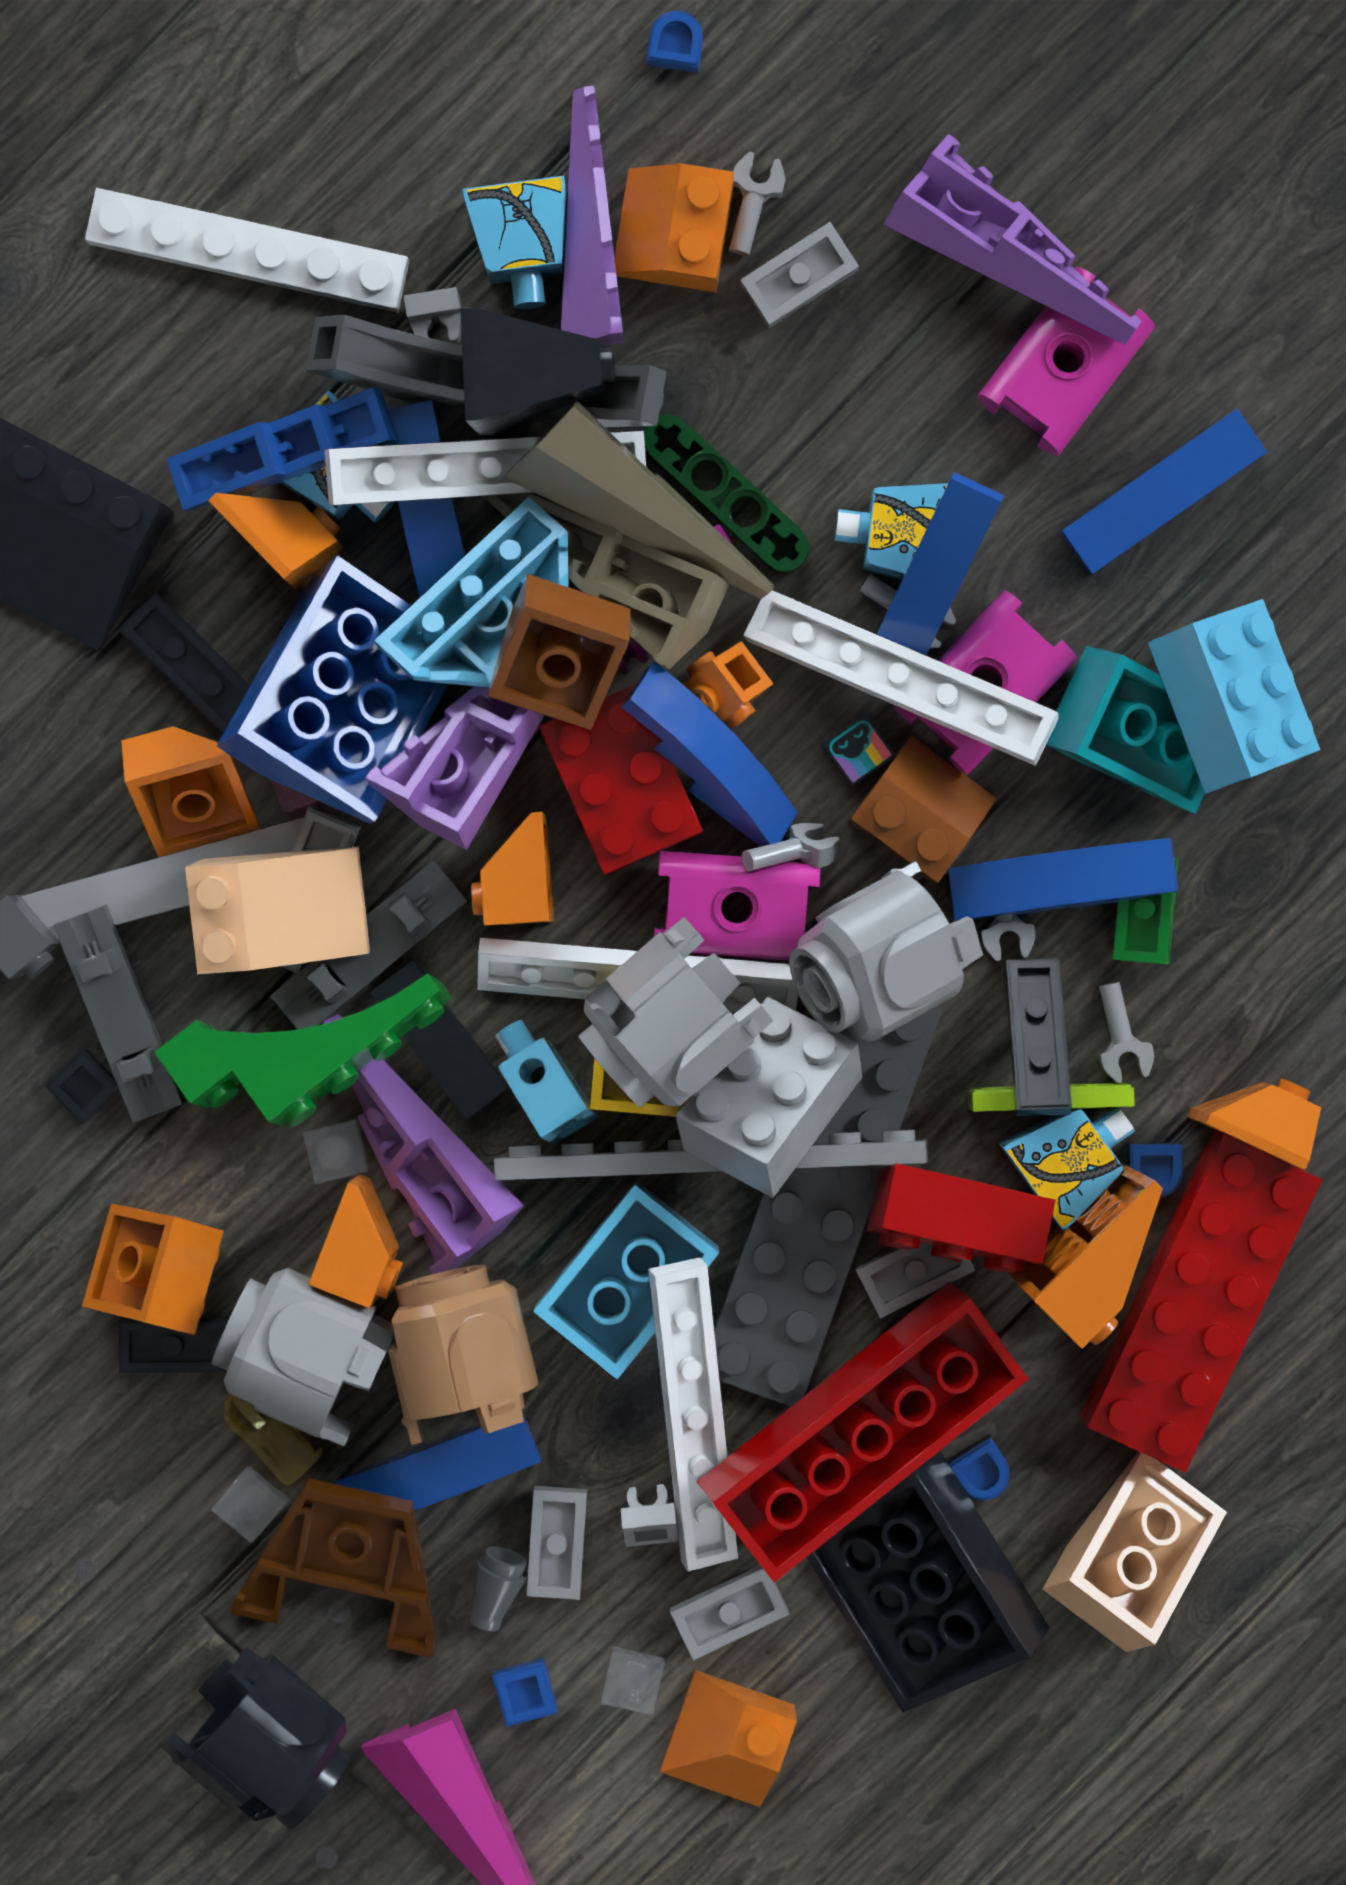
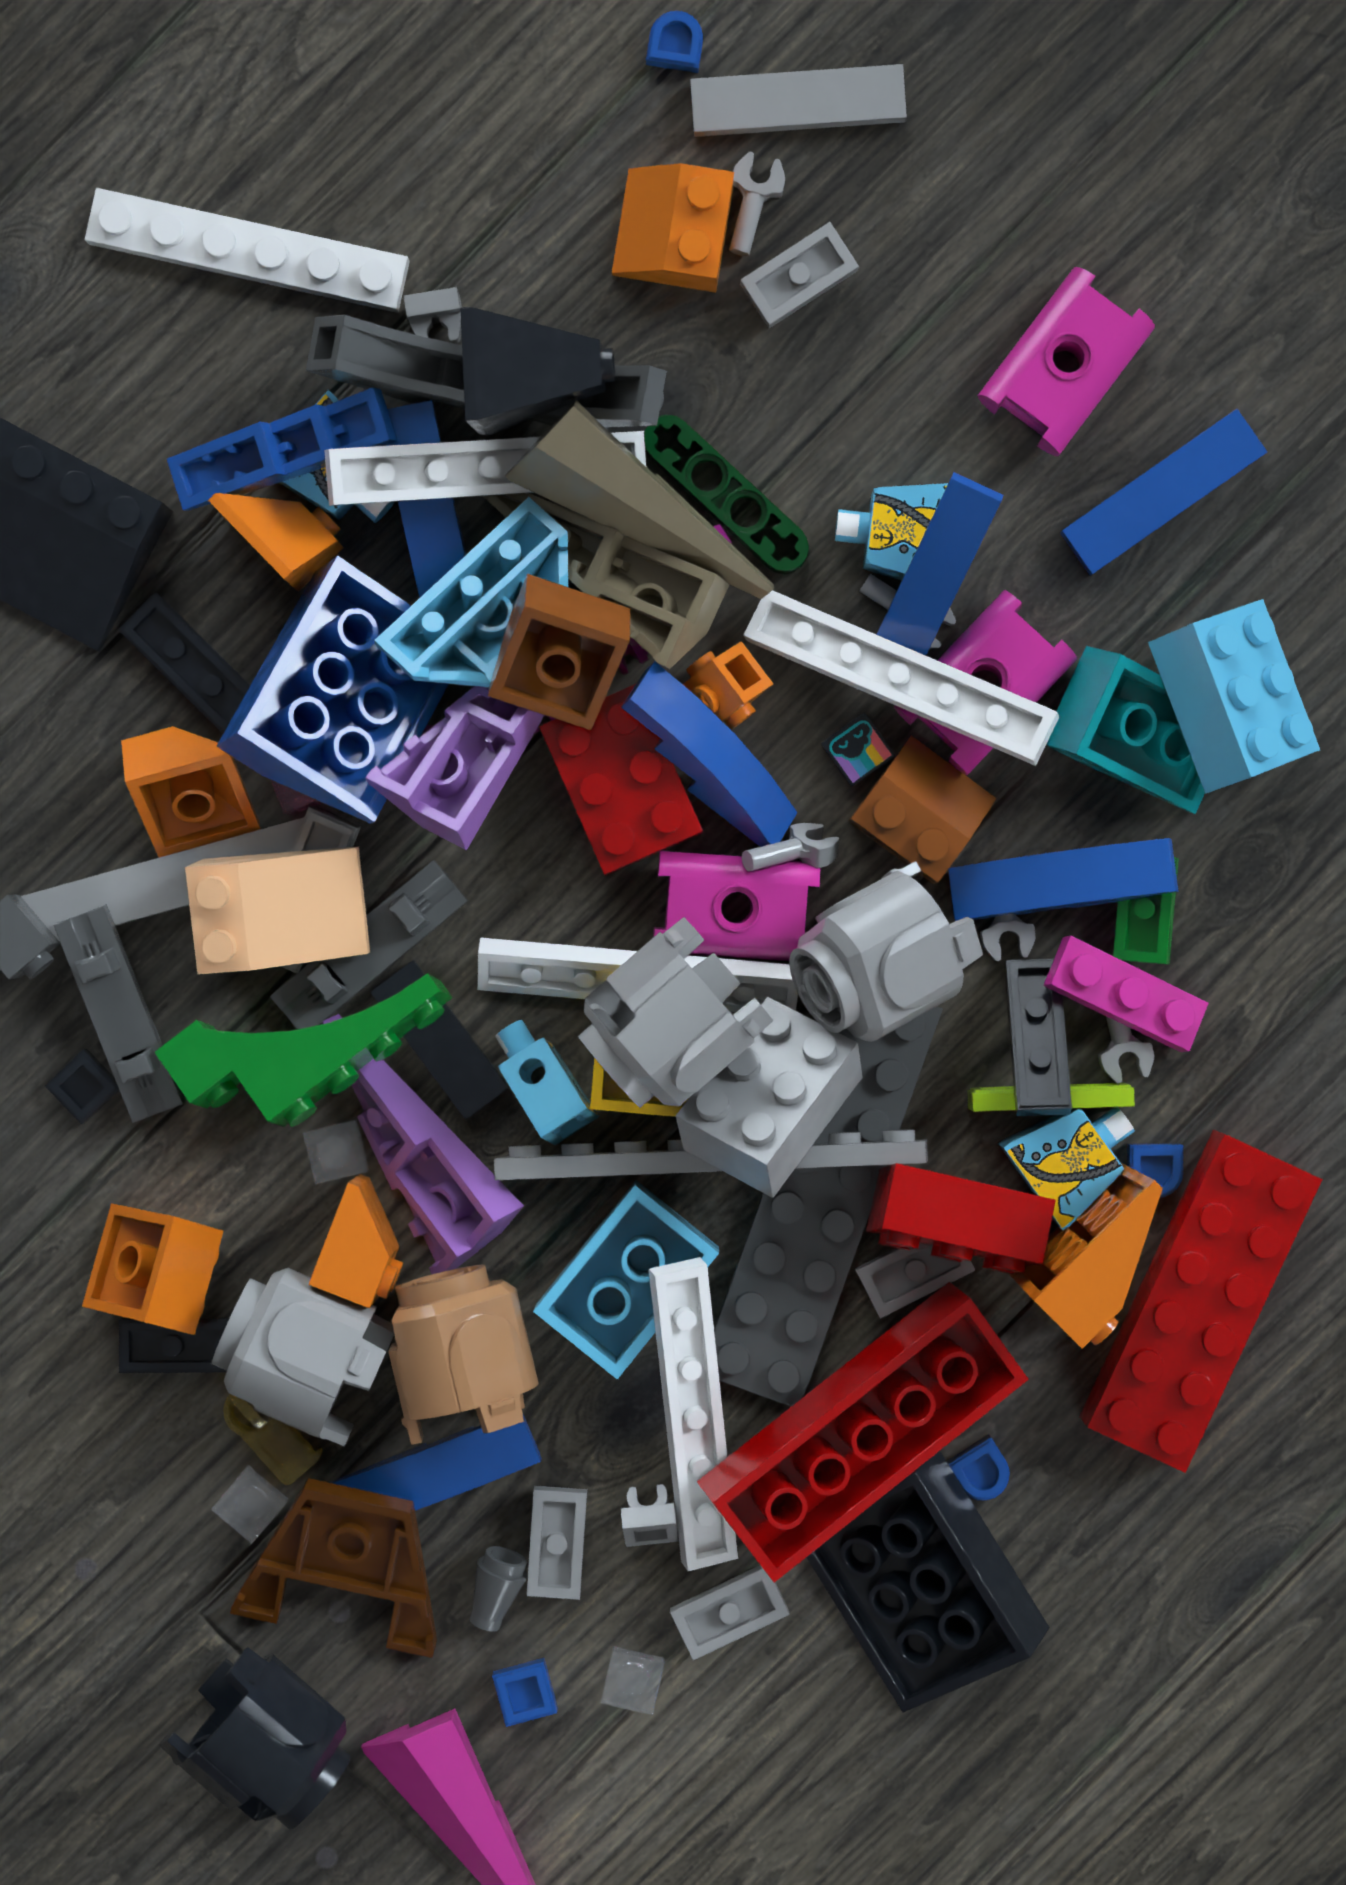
medium azure torso [463,176,567,309] -> none
orange slope [471,812,554,926] -> none
medium lavender wedge [561,86,624,345] -> none
orange slope [660,1670,797,1807] -> none
medium lavender wedge [883,134,1142,345] -> none
light nougat slope [1043,1451,1227,1652] -> none
orange slope [1188,1078,1321,1170] -> none
none -> light grey tile [690,64,907,137]
none -> dark pink plate [1043,936,1209,1052]

